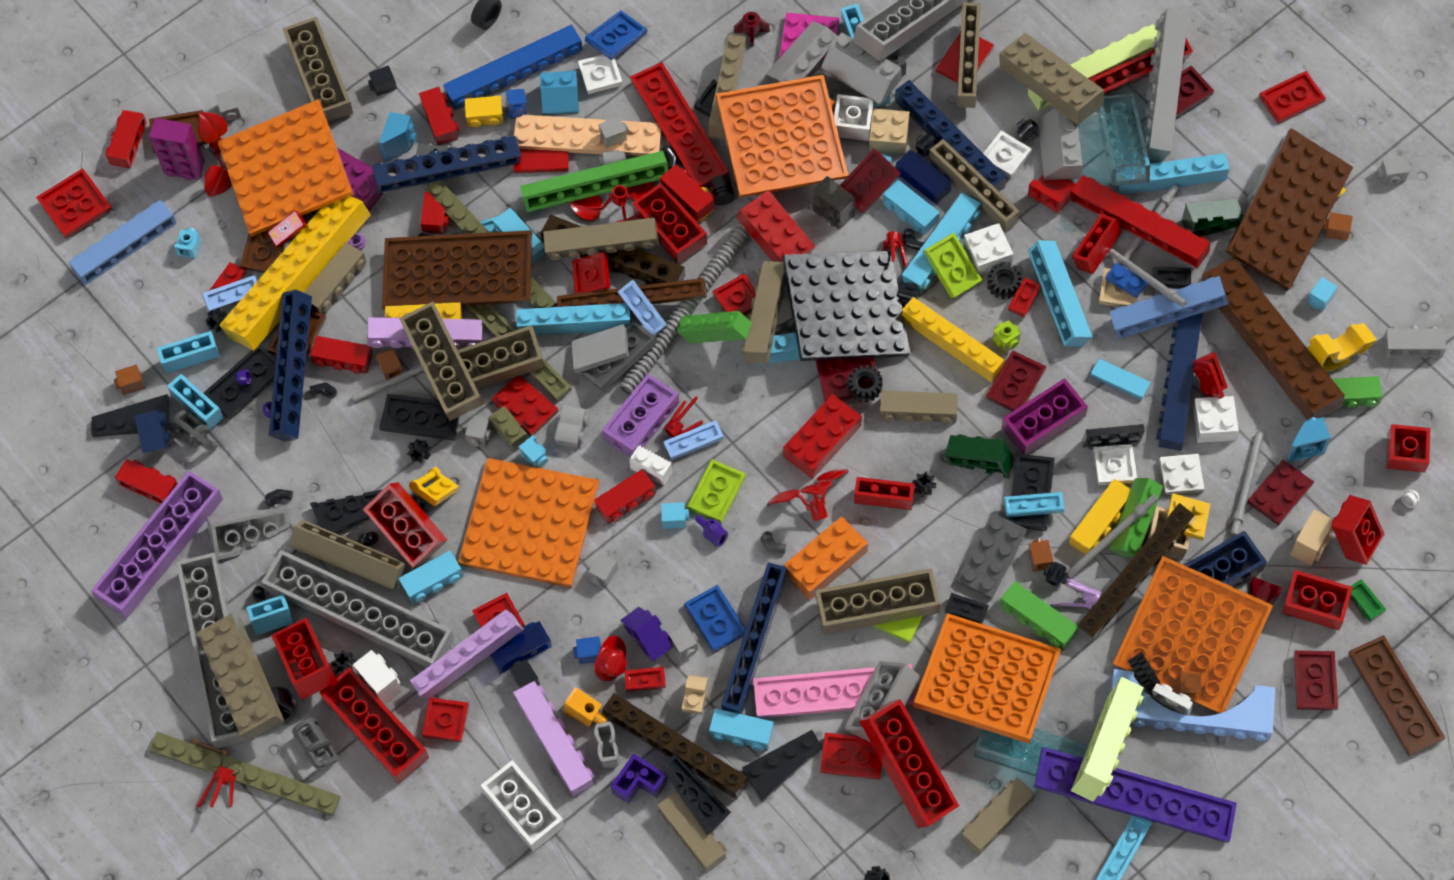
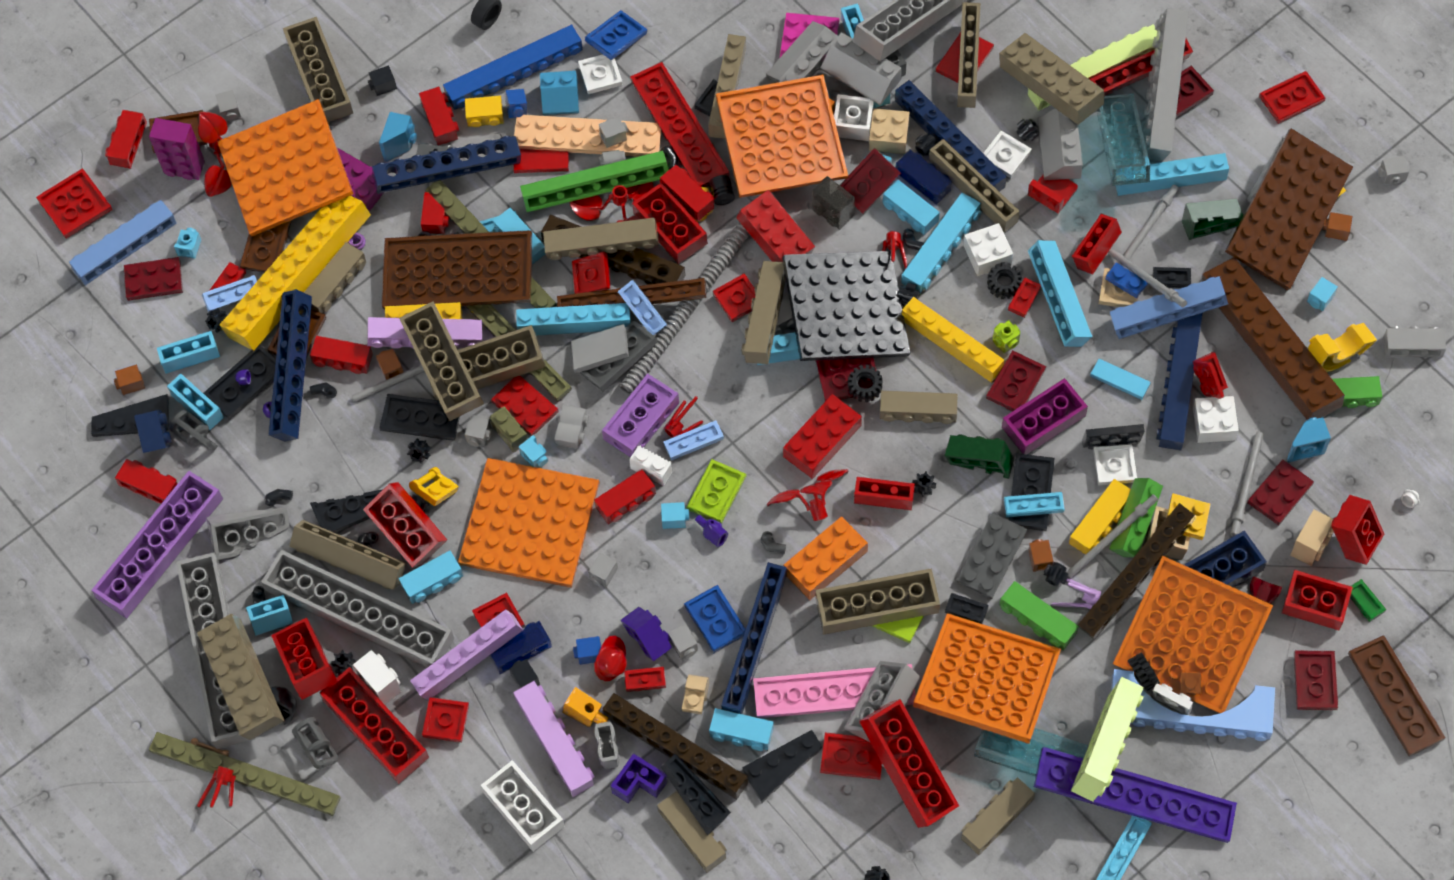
tile [267,210,307,248] -> none
bright green brick [677,311,752,344] -> none
dark red brick [734,12,770,46] -> none
lime tile [923,232,983,299] -> none
red brick [1071,175,1210,269] -> none
white plate [1159,454,1204,495] -> none
red brick [1386,424,1431,473] -> none
none -> dark red plate [124,257,183,301]

